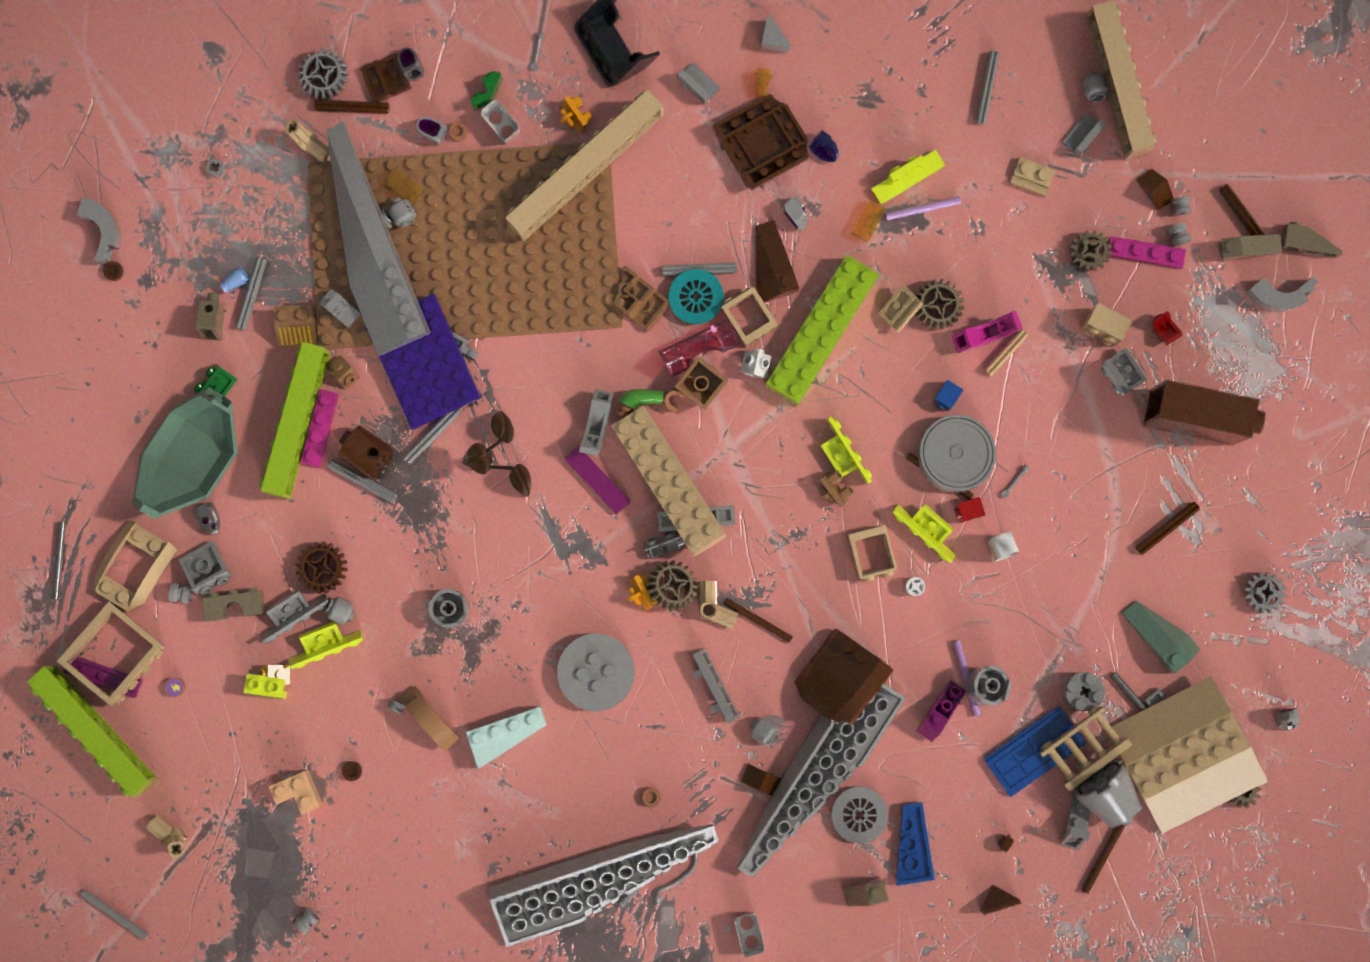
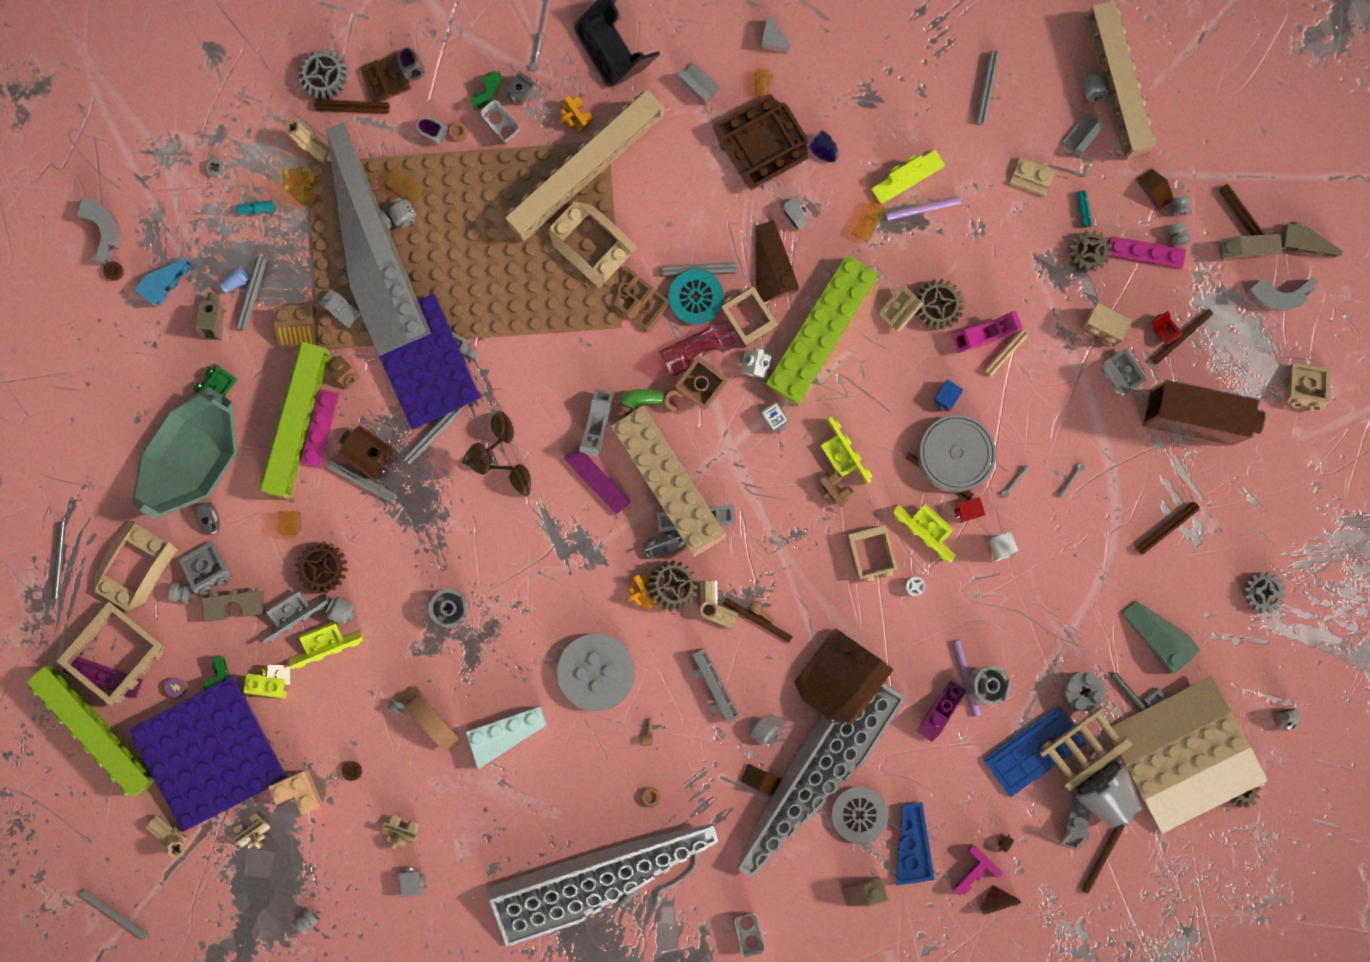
none -> dark purple plate [128,676,288,832]
none -> dark azure slope [135,258,192,307]
none -> green slope [203,655,230,691]
none -> tan hips [233,814,271,849]
none -> teal axle [236,200,275,216]
none -> clear yellow brick [278,511,301,539]
none -> clear yellow slope [283,167,315,208]
none -> tan hips [382,815,418,850]
none -> light grey brick [399,867,425,897]
none -> flat silver brick [506,71,535,104]
none -> tan wedge [548,201,637,288]
none -> medium nougat hand [641,718,653,746]
none -> medium nougat hand [750,601,773,623]
none -> brick [760,402,789,433]
none -> dark pink bracket [952,844,1003,896]
none -> light grey hinge [1059,463,1085,497]
none -> teal axle [1076,190,1093,228]
none -> reddish brown bar [1152,309,1214,364]
none -> tan plate [1286,363,1330,411]

